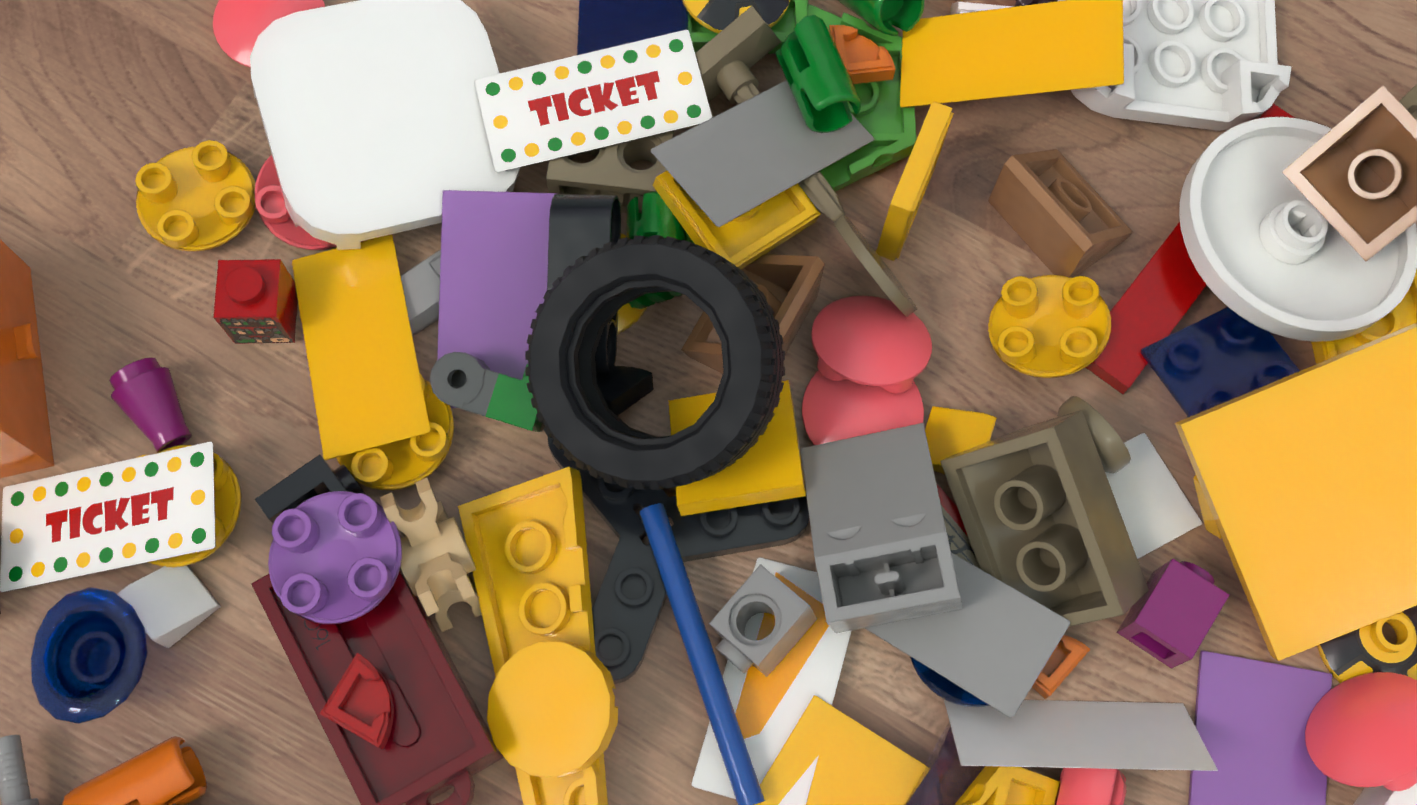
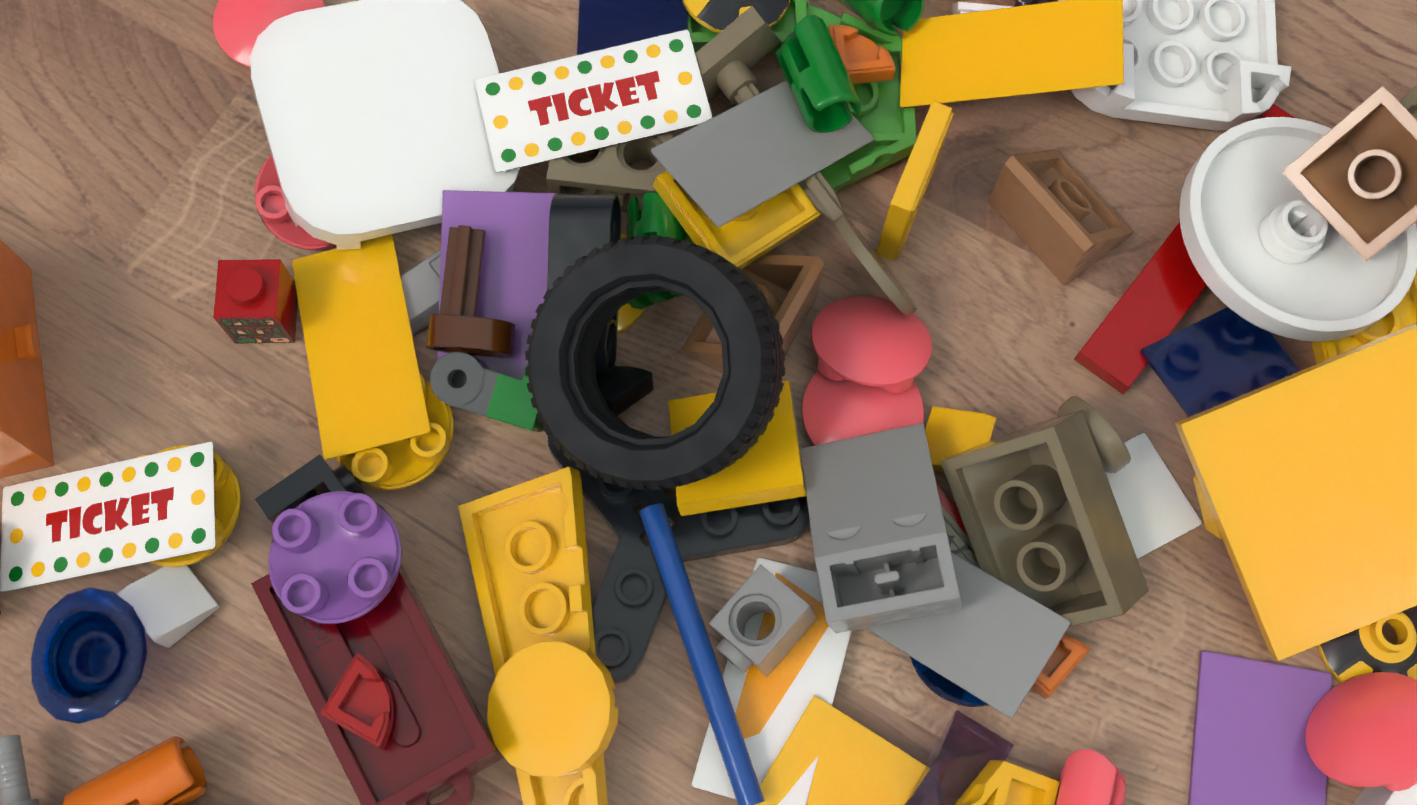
magenta cone [109,357,192,453] -> none
yellow dish [135,140,256,251] -> none
tan pin [380,478,482,632] -> none
white sticker [944,699,1218,771] -> none
yellow dish [988,275,1111,378] -> none
magenta brick [1116,559,1229,669] -> none
none -> reddish brown piece [426,225,515,358]

